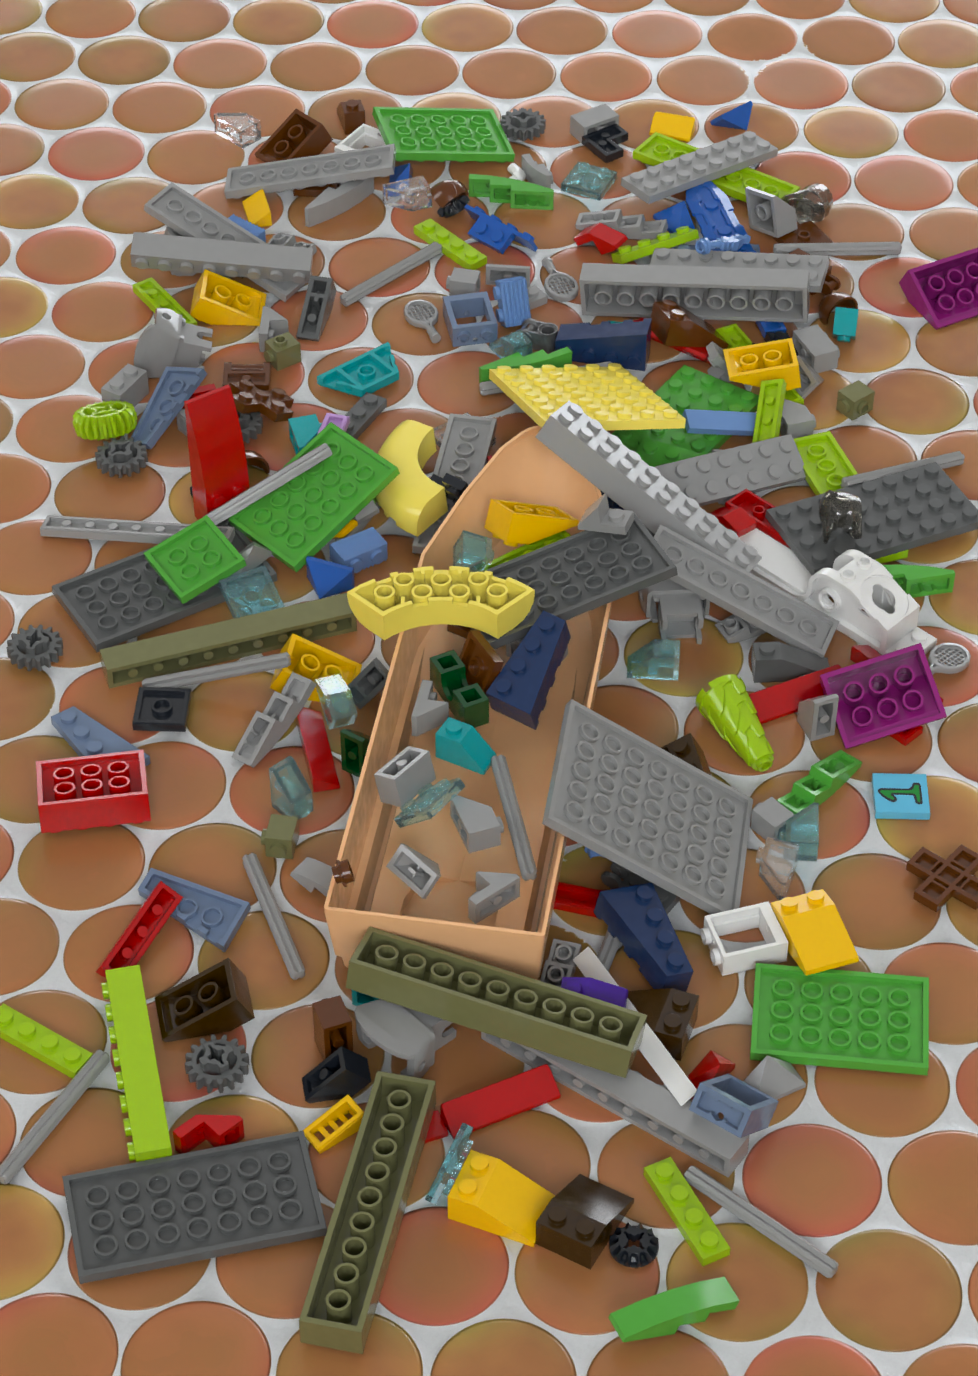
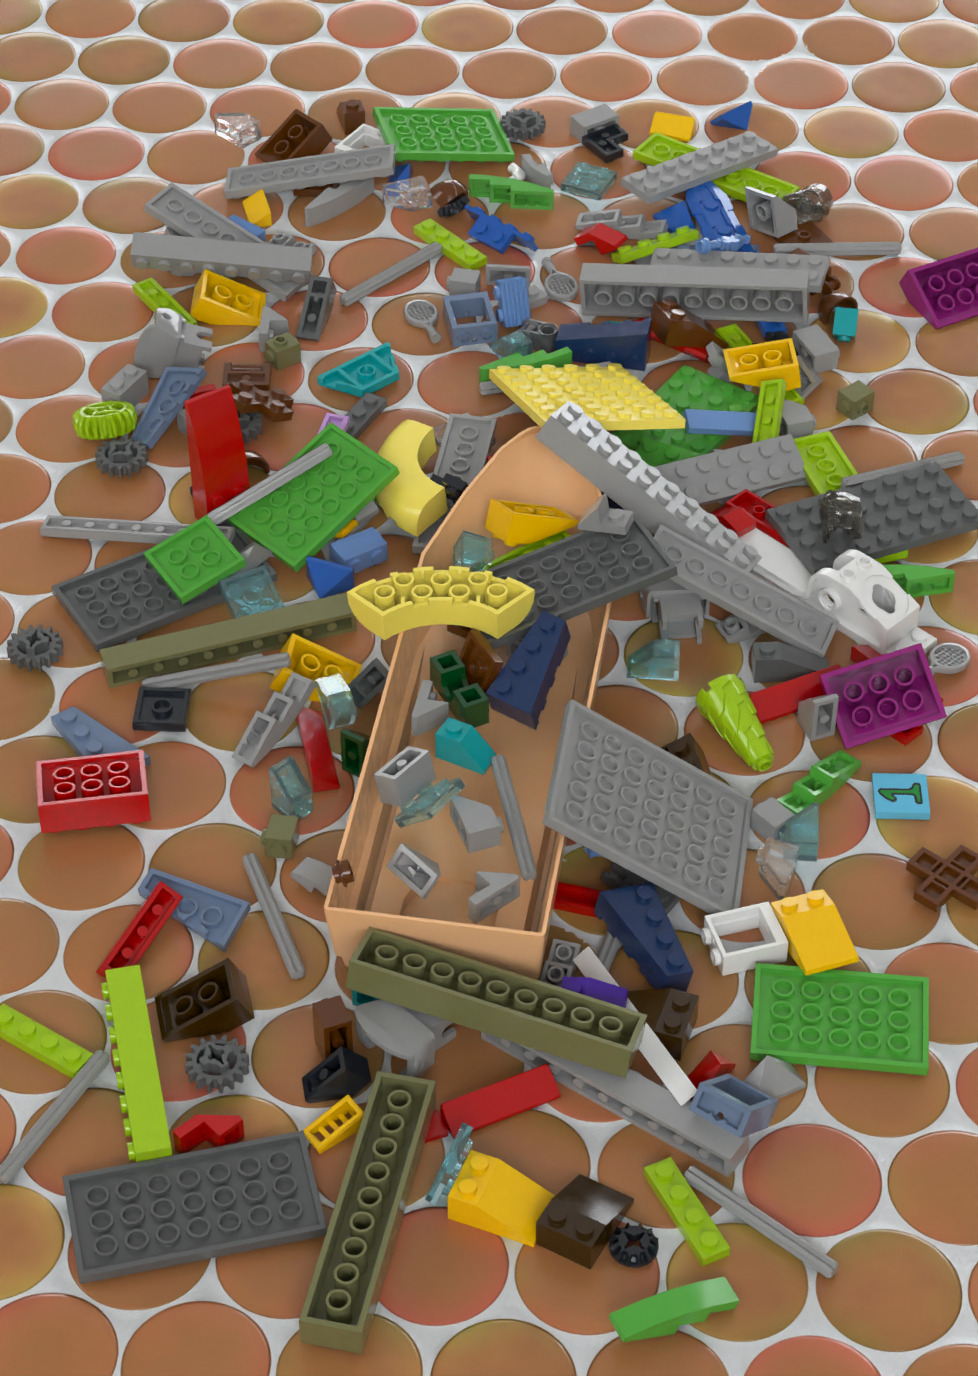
teal slope [288,414,322,454] -> none

